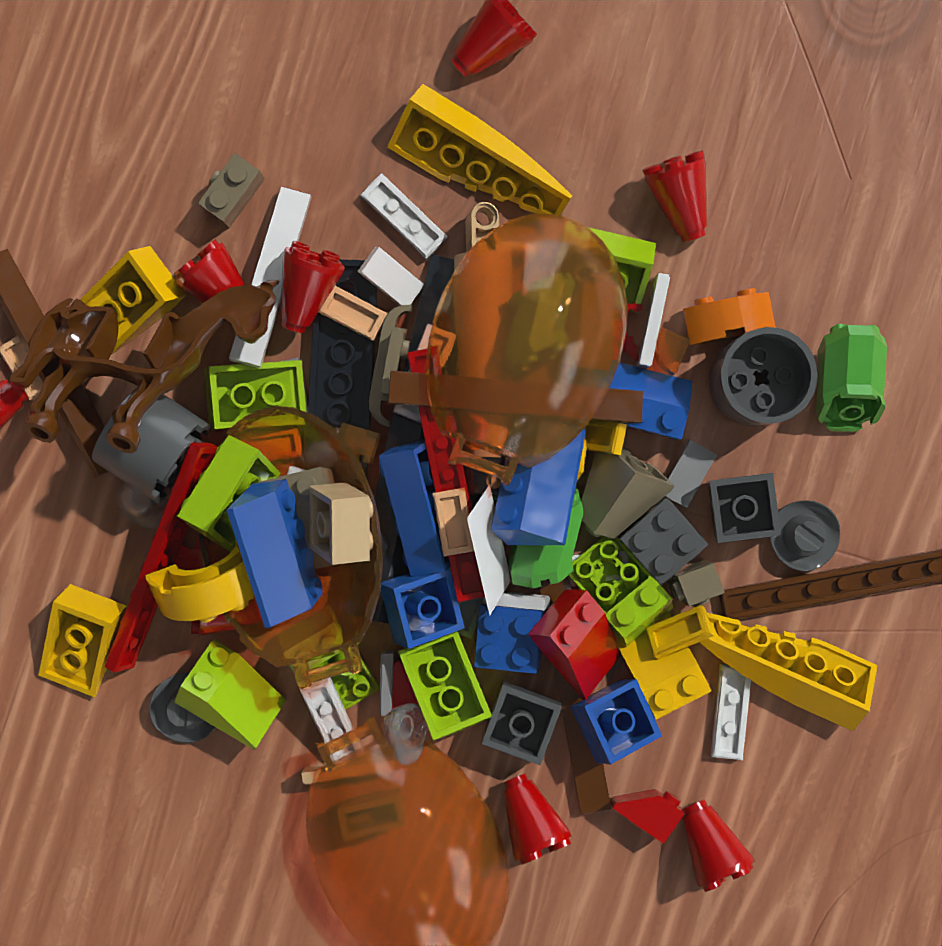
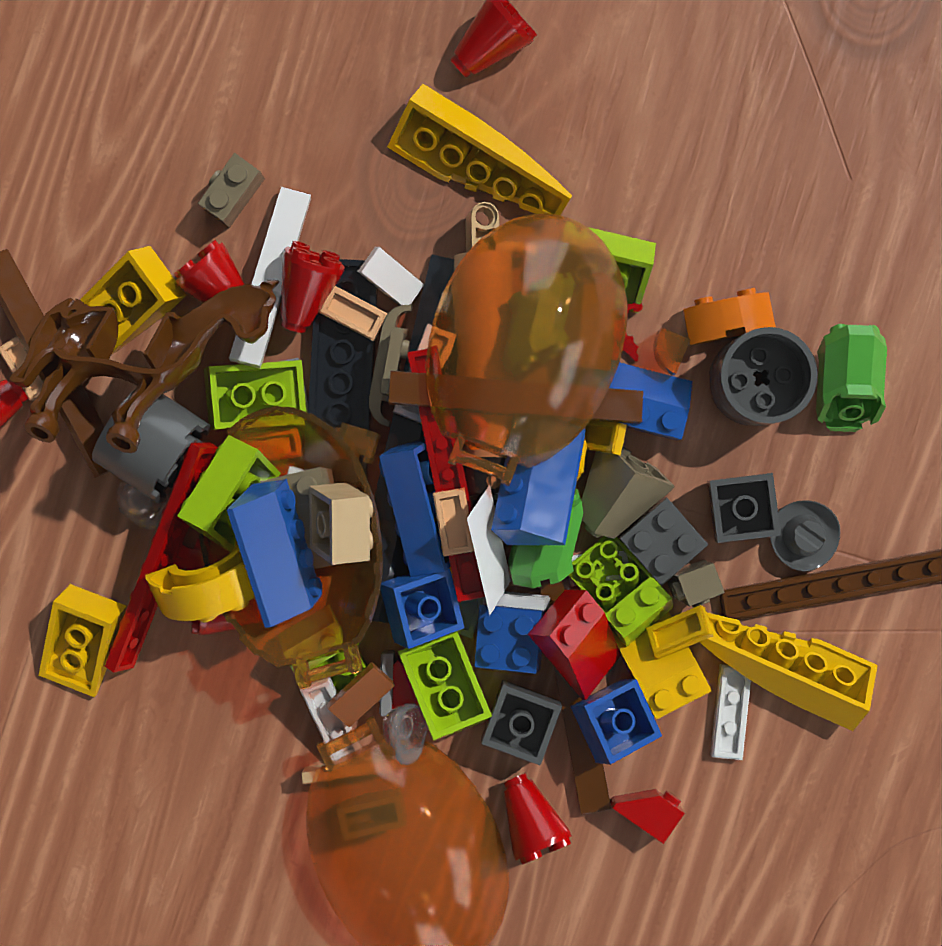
dark grey hat [149,672,215,743] -> none
lime slope [174,639,286,750] -> none
white tile [360,173,448,260] -> none
white tile [636,273,670,368] -> none
red cone [642,150,707,242] -> none
light grey tile [665,440,717,508] -> none
red cone [682,799,755,892] -> none
none -> dark orange tile [326,662,395,727]

